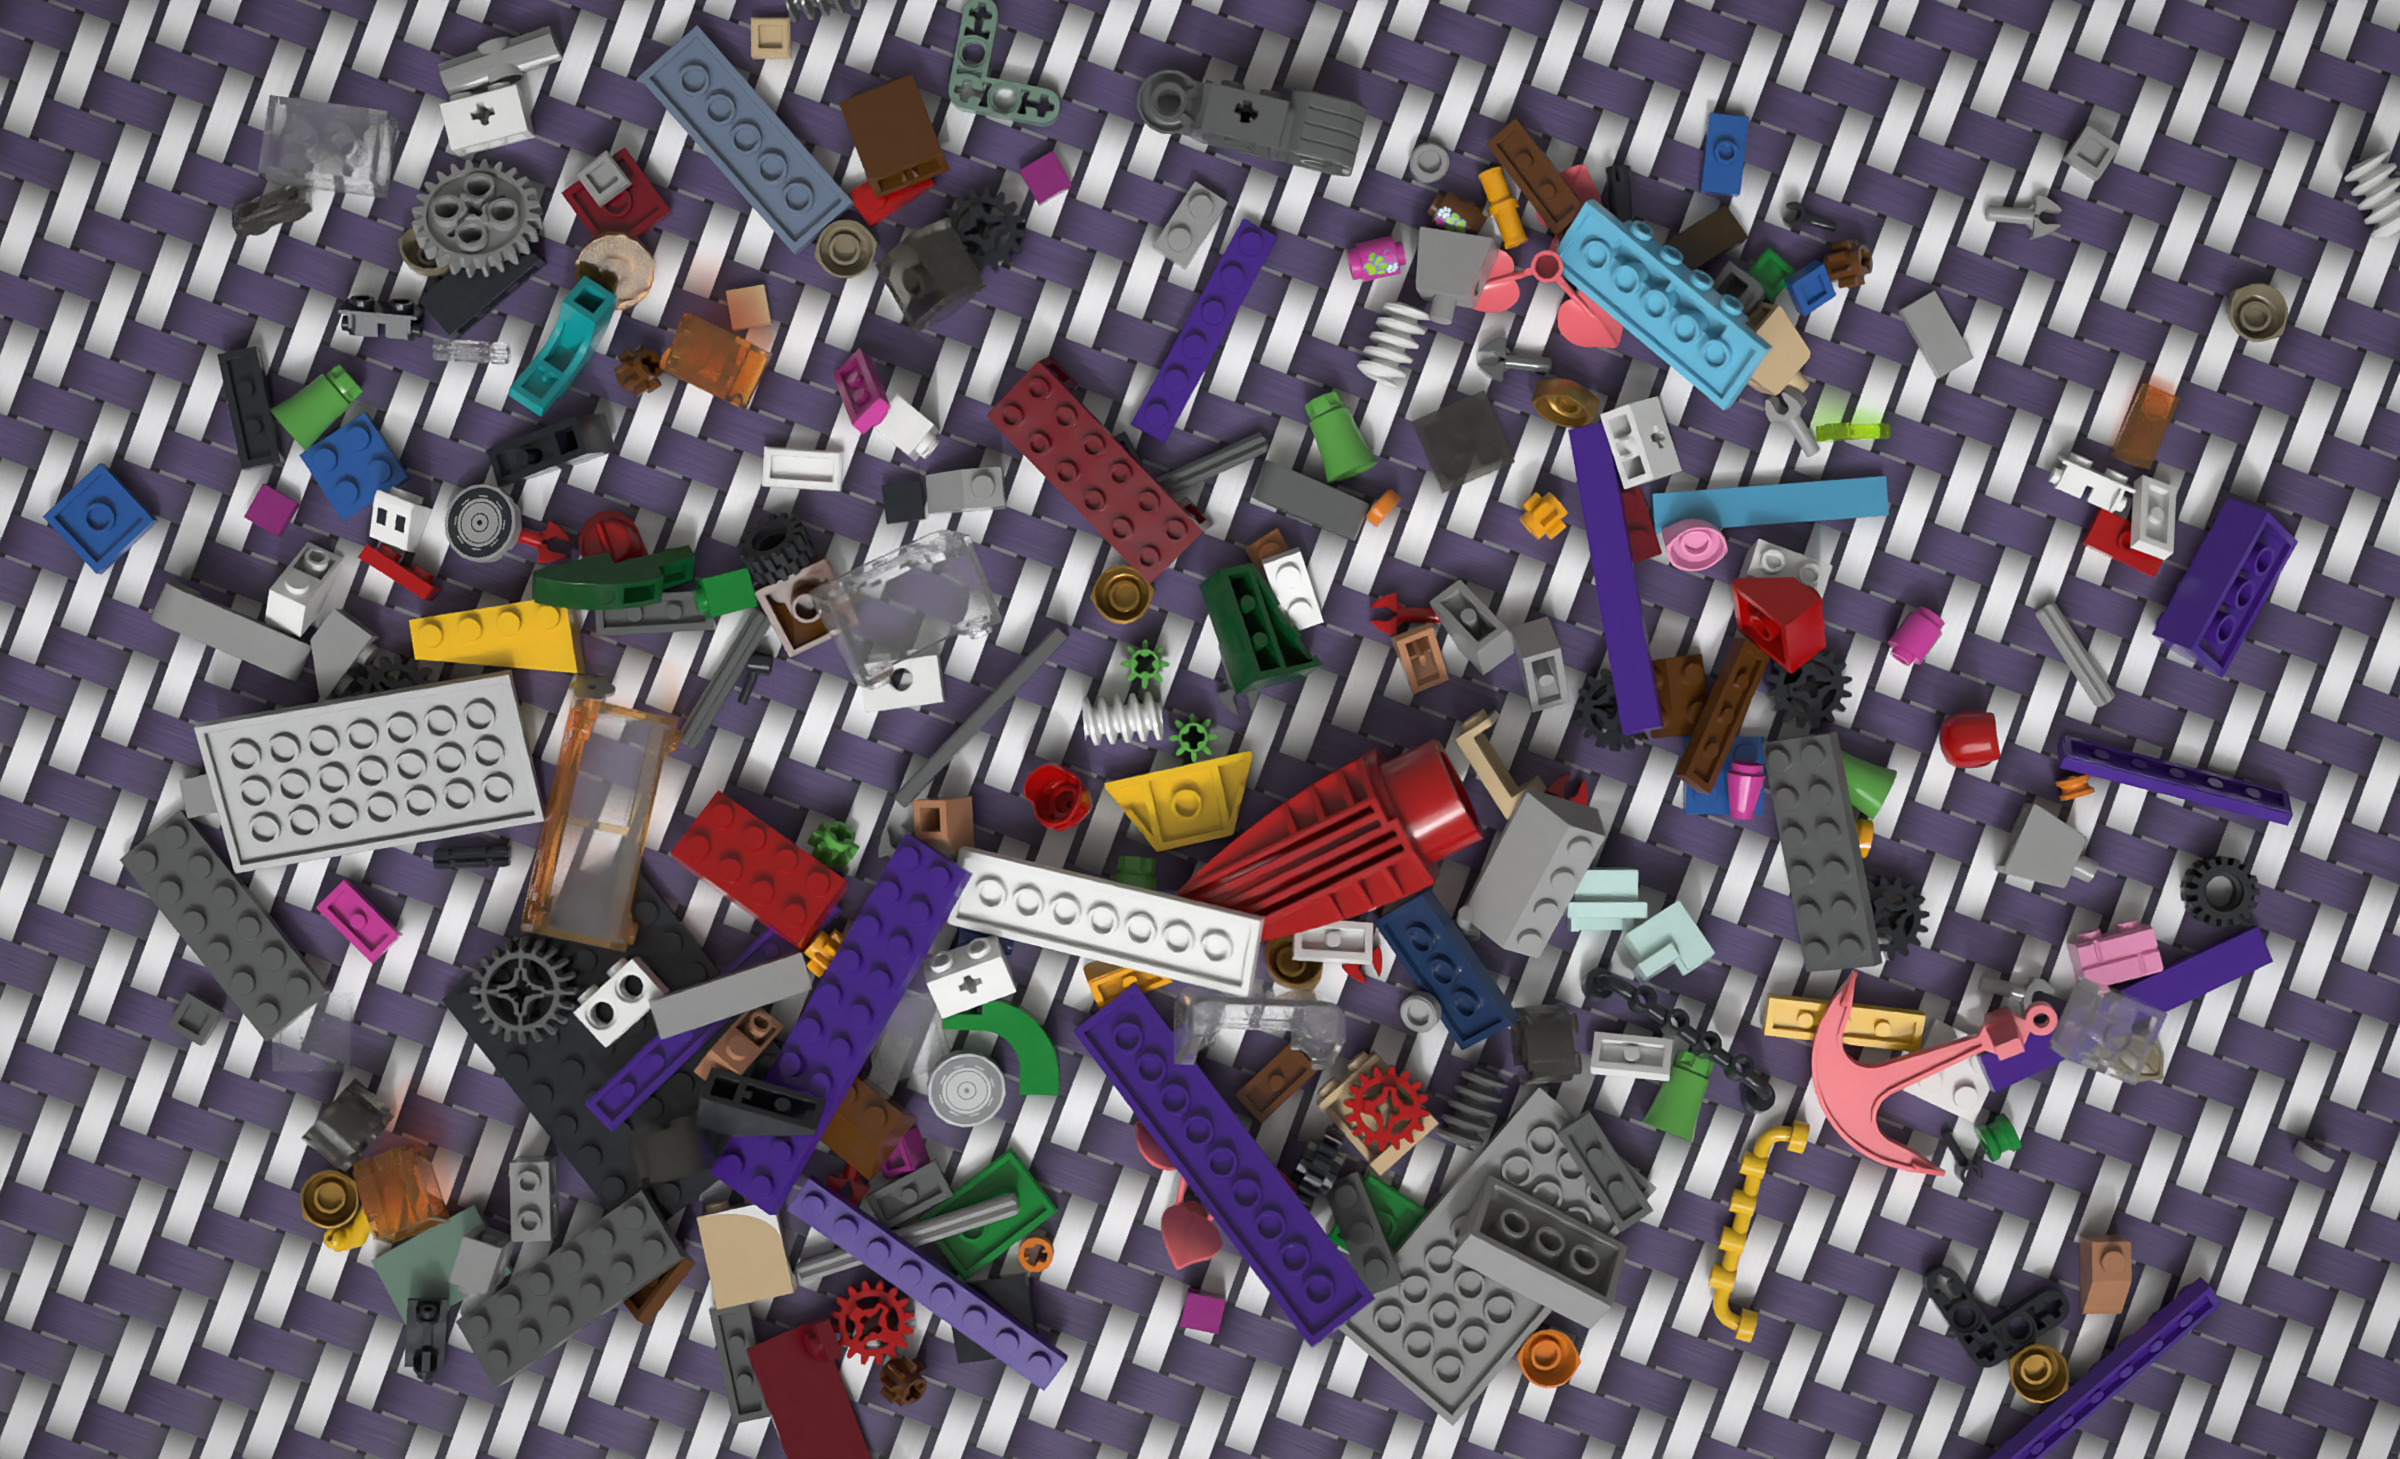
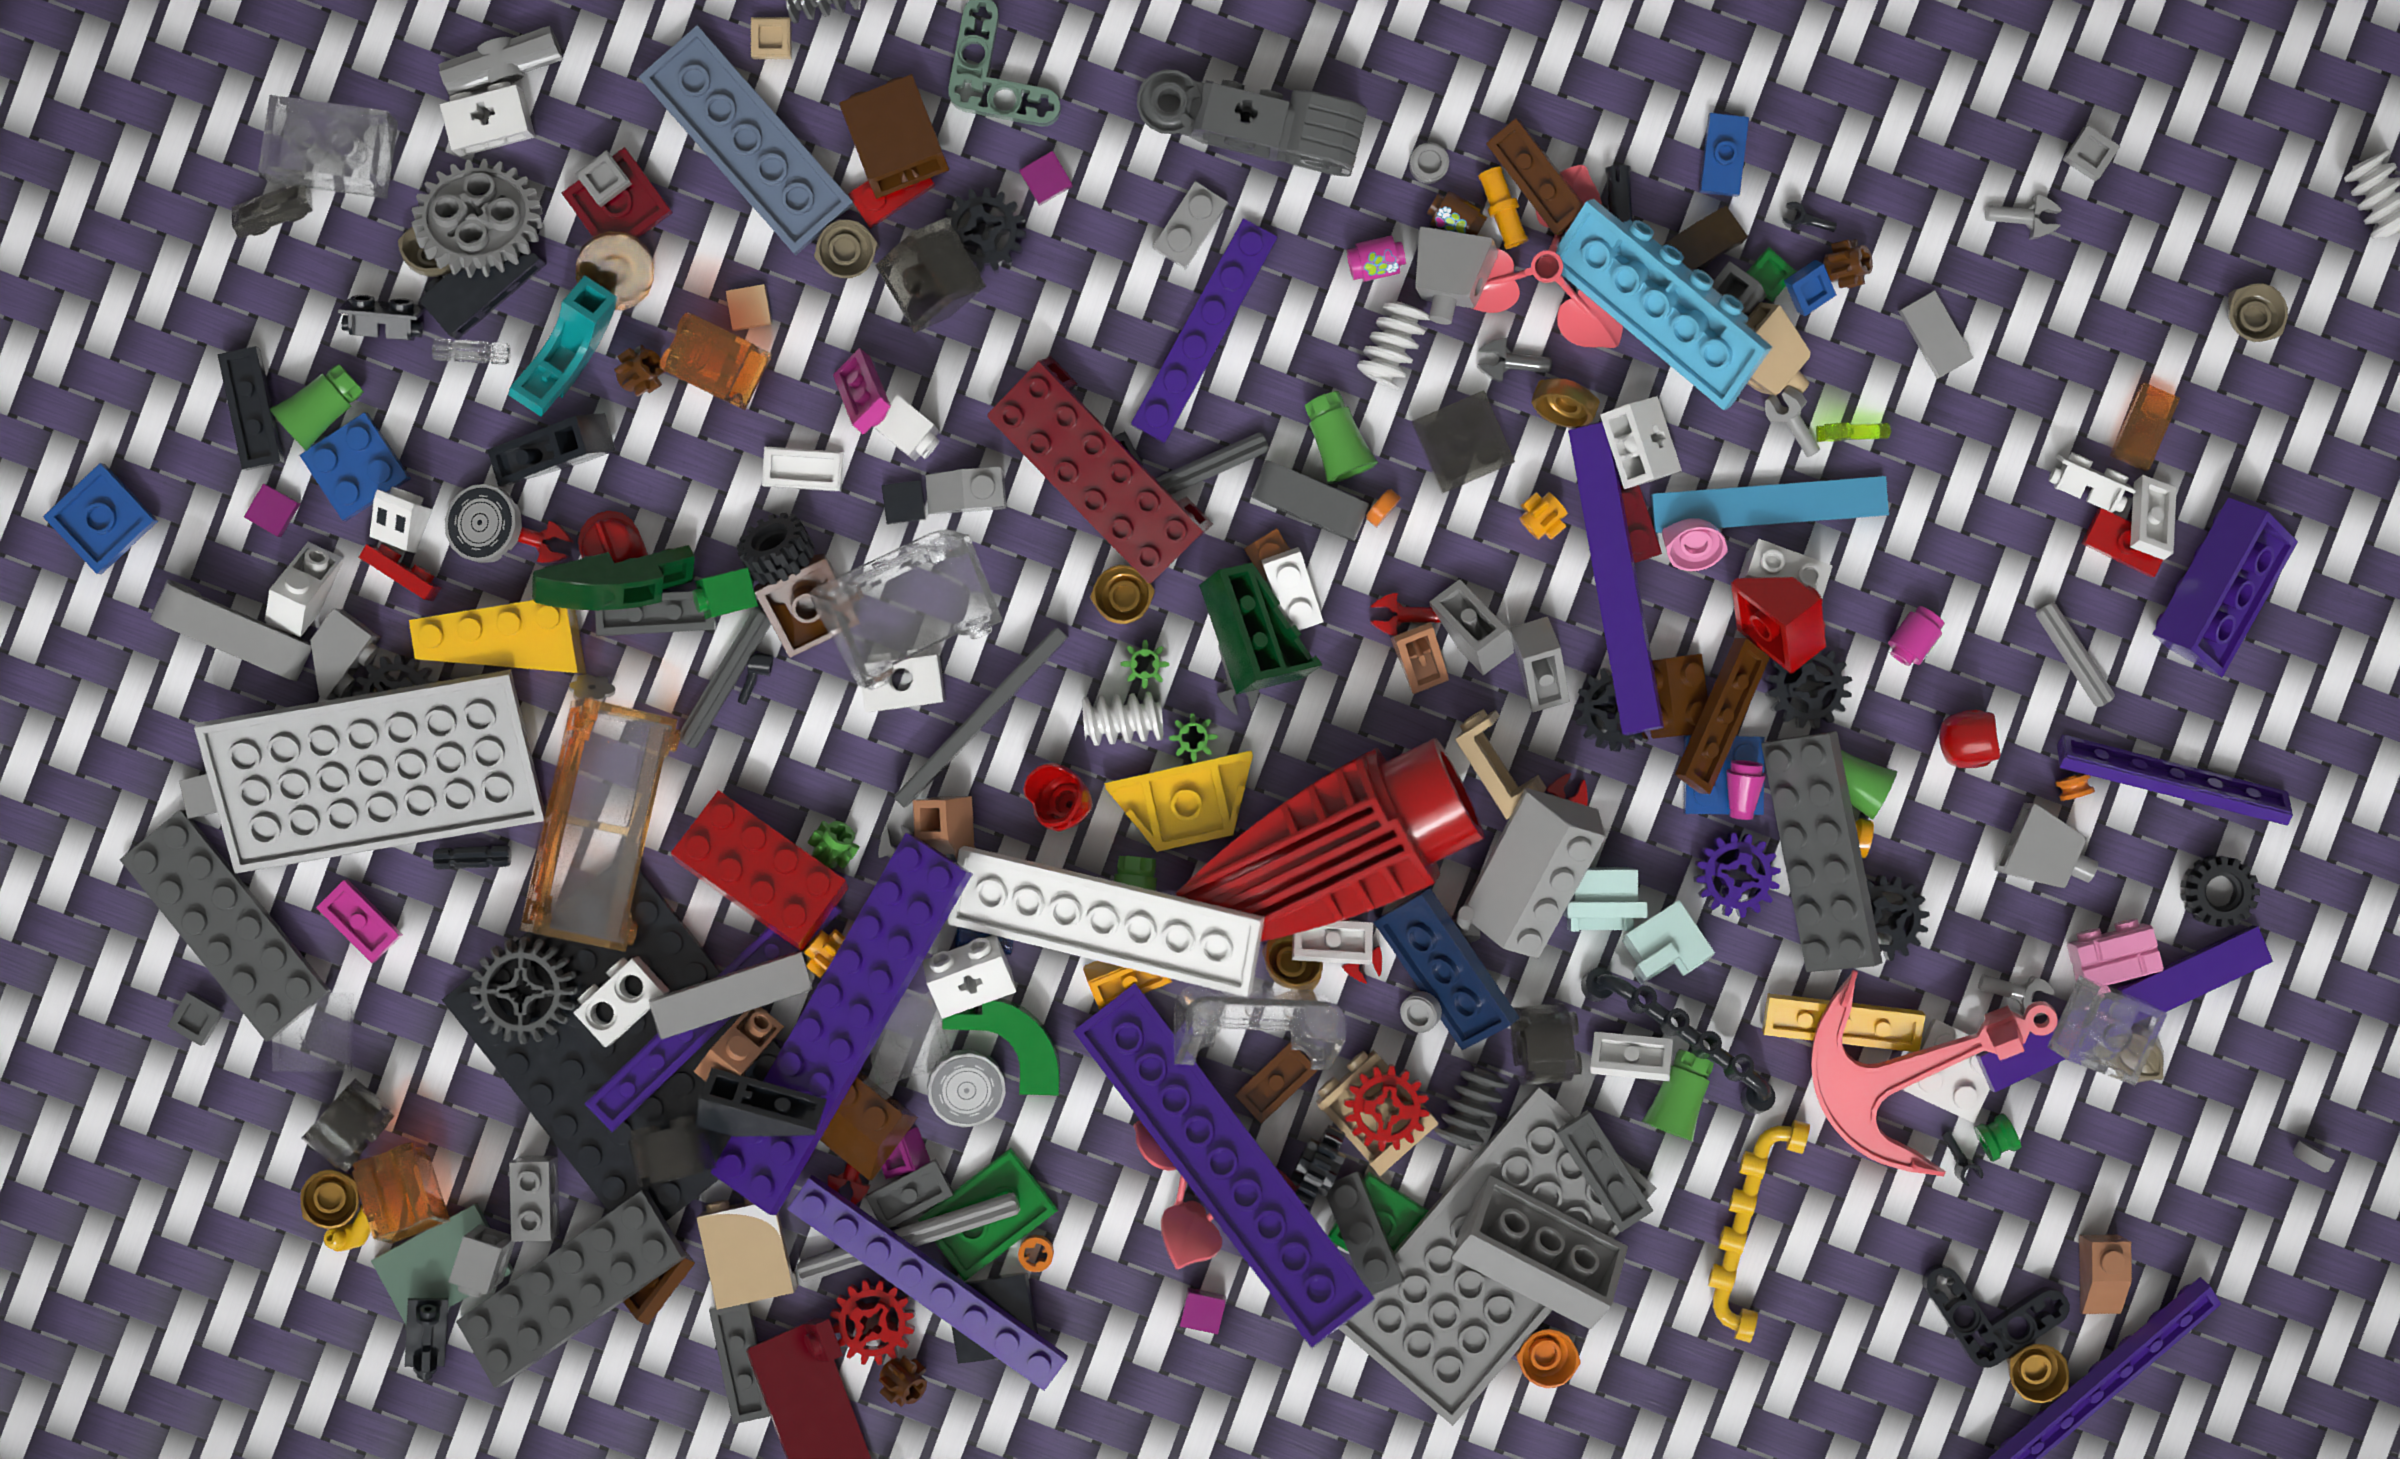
none -> dark purple gear [1693,832,1781,918]

